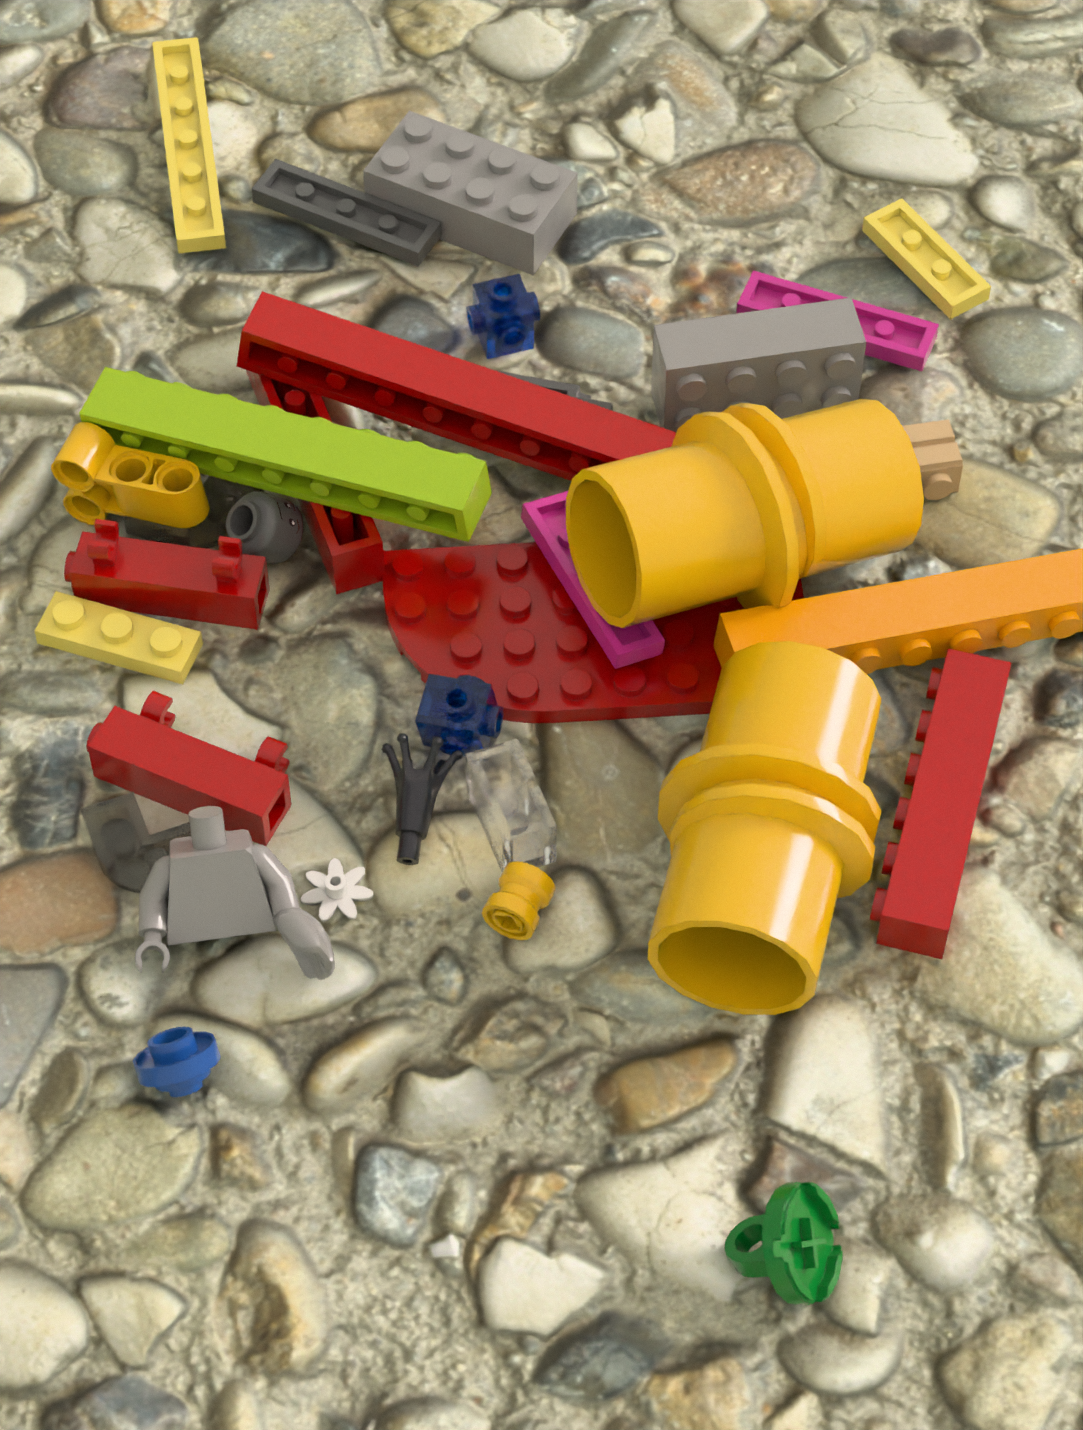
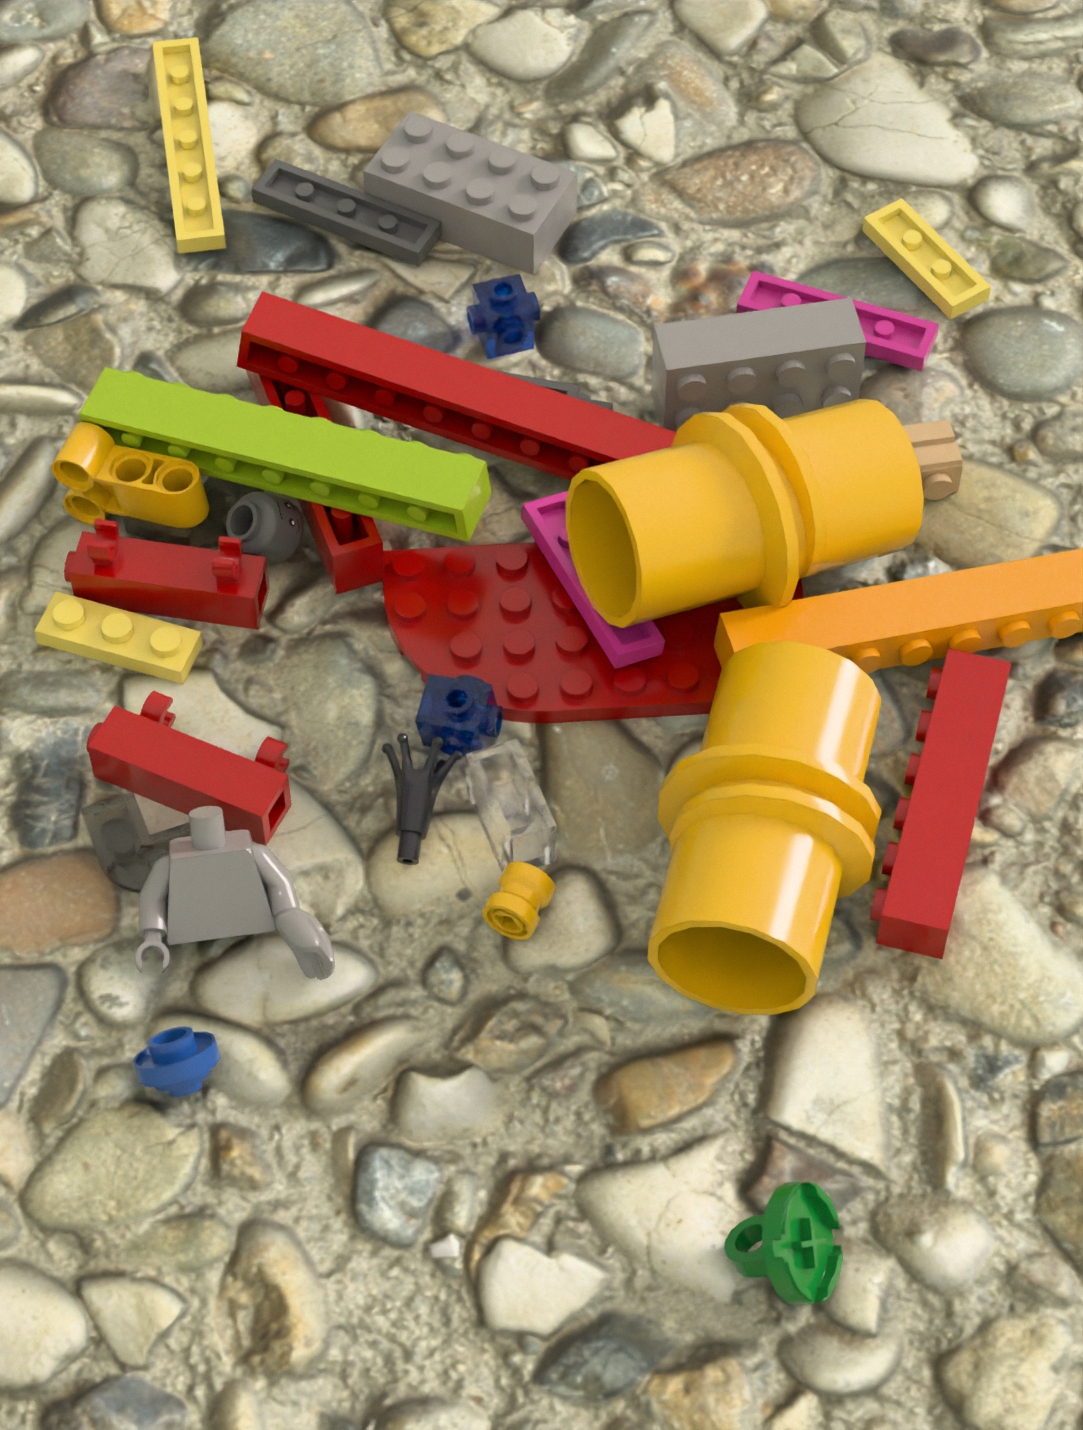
white plant [301,858,373,922] -> none

